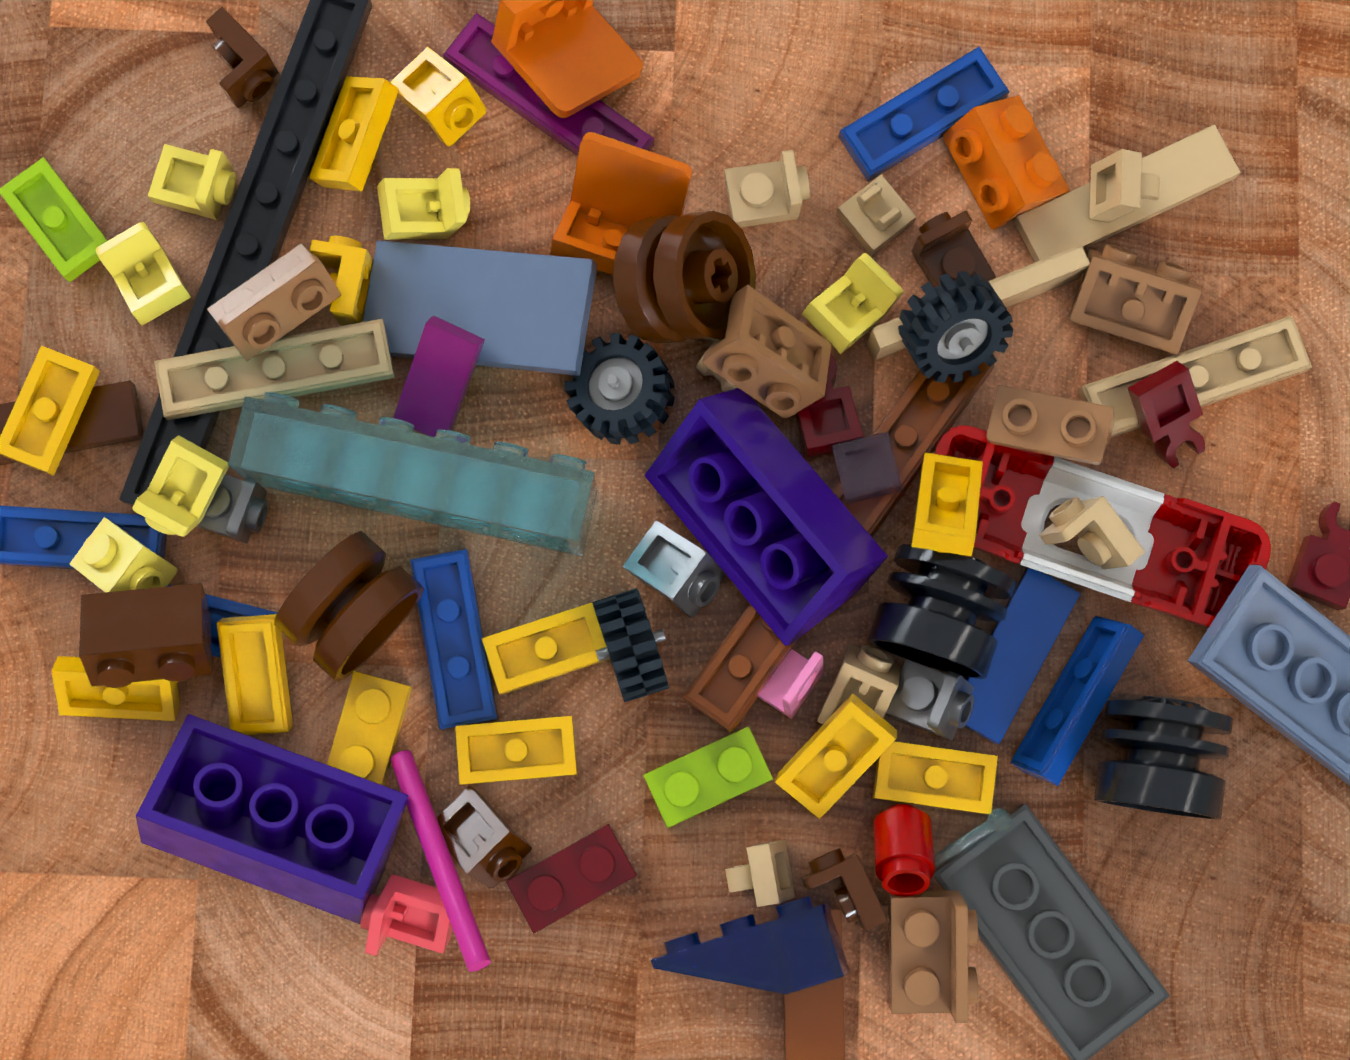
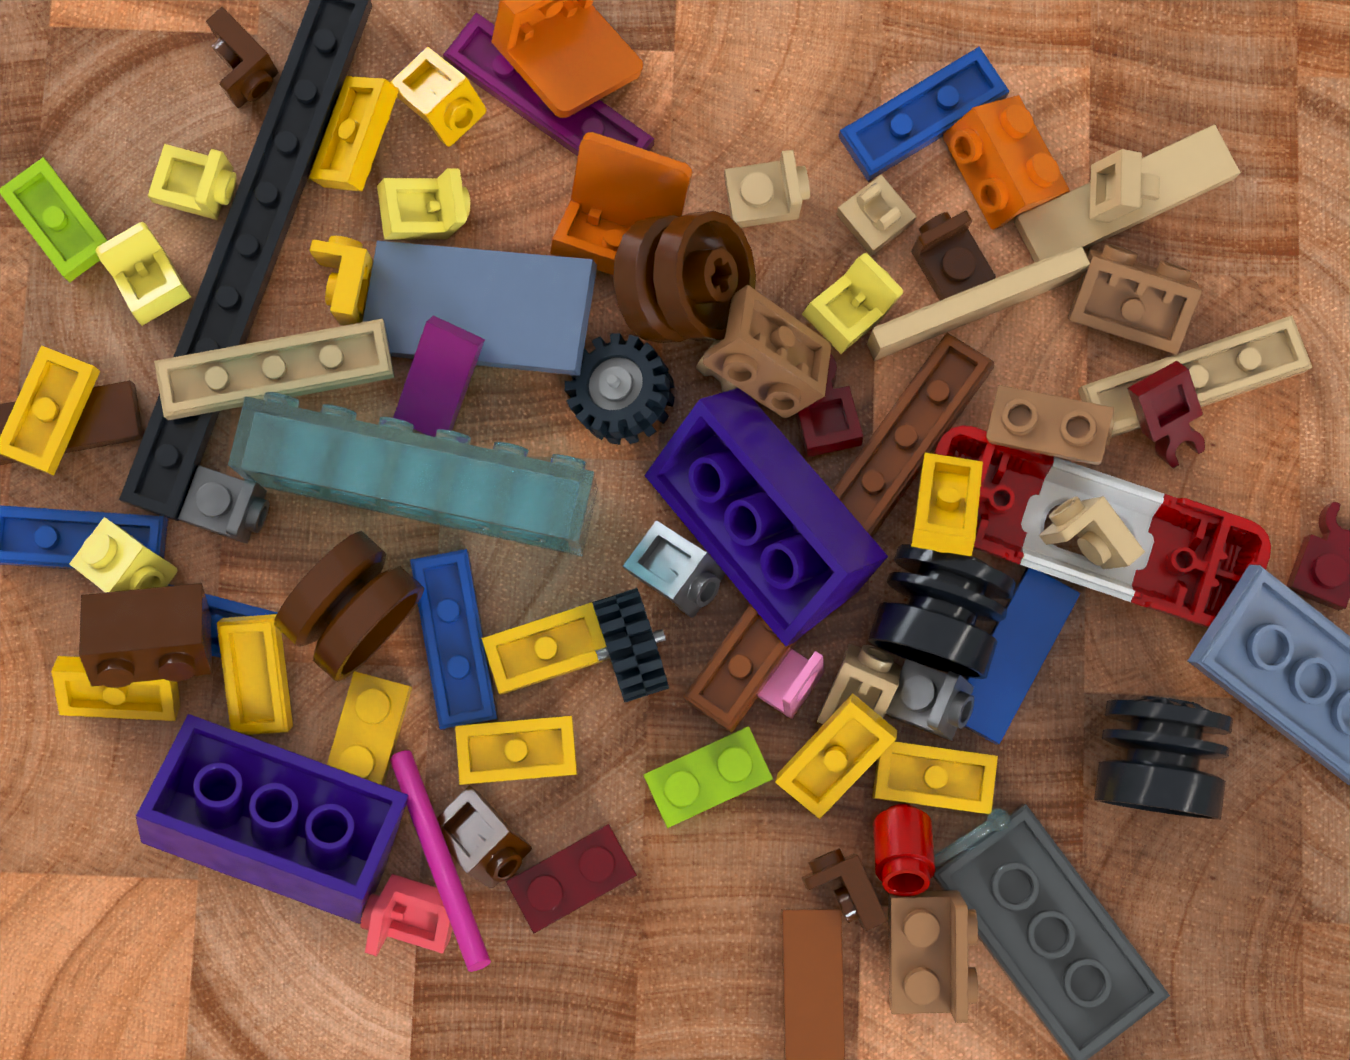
light yellow bracket [132,435,230,537] -> none
medium nougat bracket [207,244,341,362] -> none
clear blue slope [651,896,850,994] -> none
tan tile [725,840,796,907] -> none
clear purple tile [832,432,902,505] -> none
black wheel [898,271,1013,383] -> none
blue tile [1010,615,1144,786] -> none

